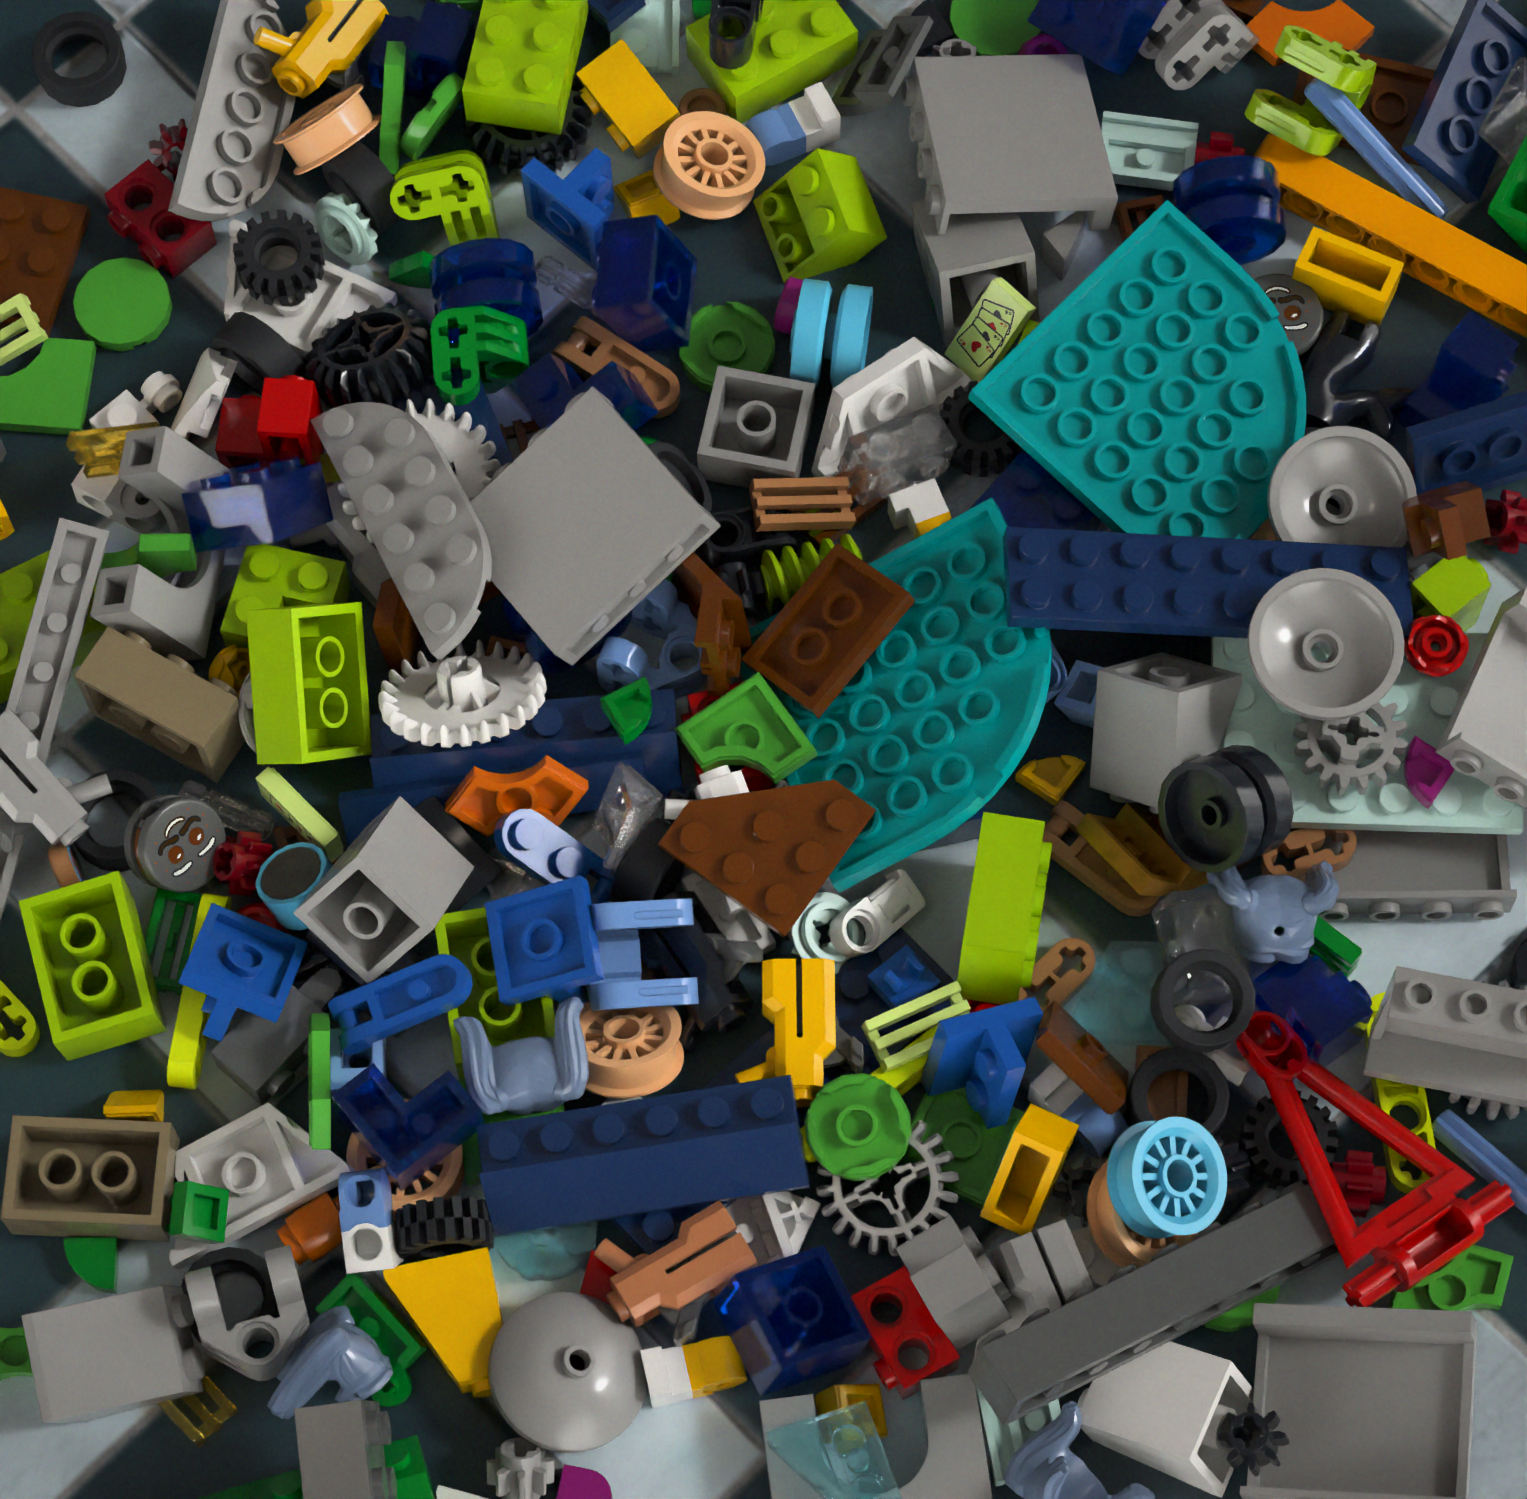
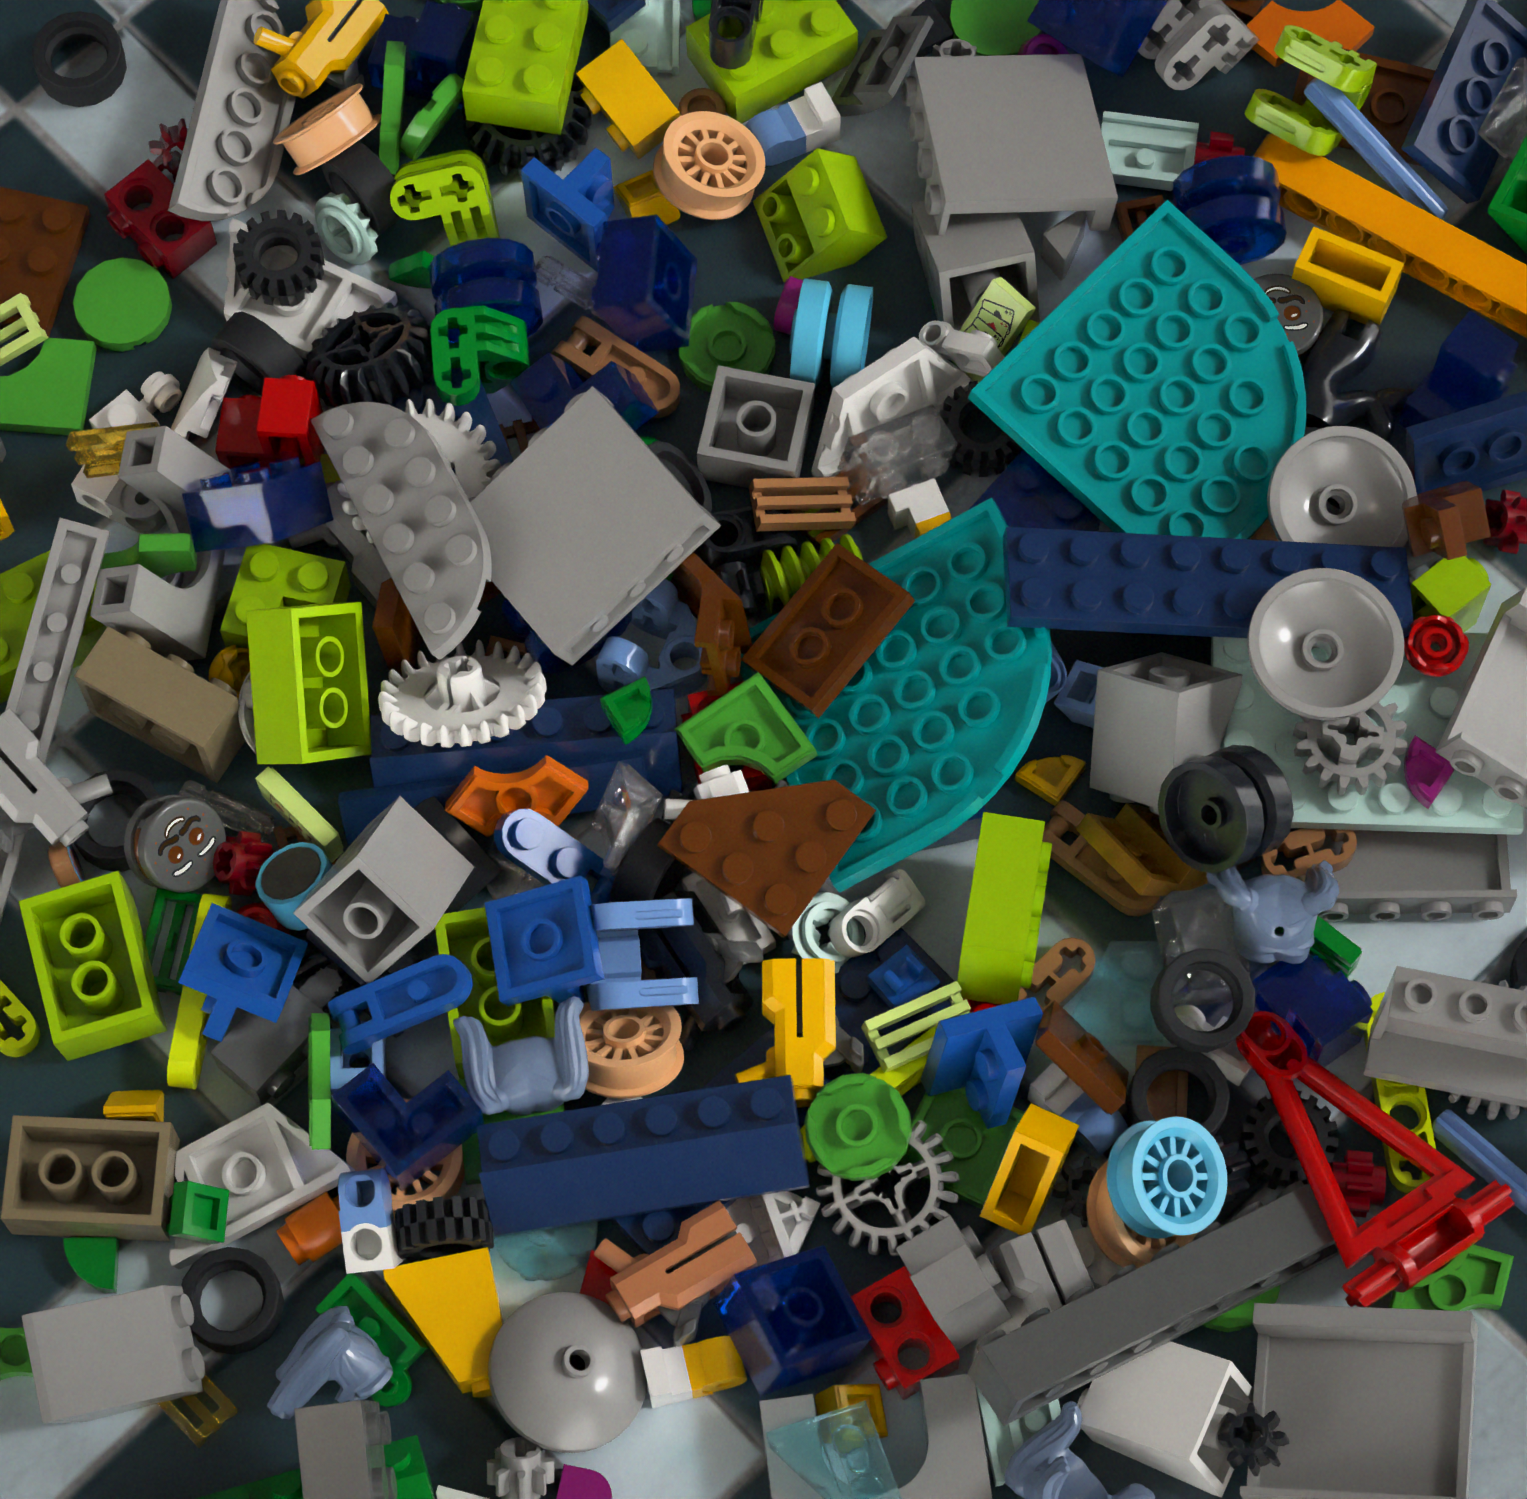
light grey piece [184,1245,310,1381] -> none
none -> white plate [919,320,1005,376]

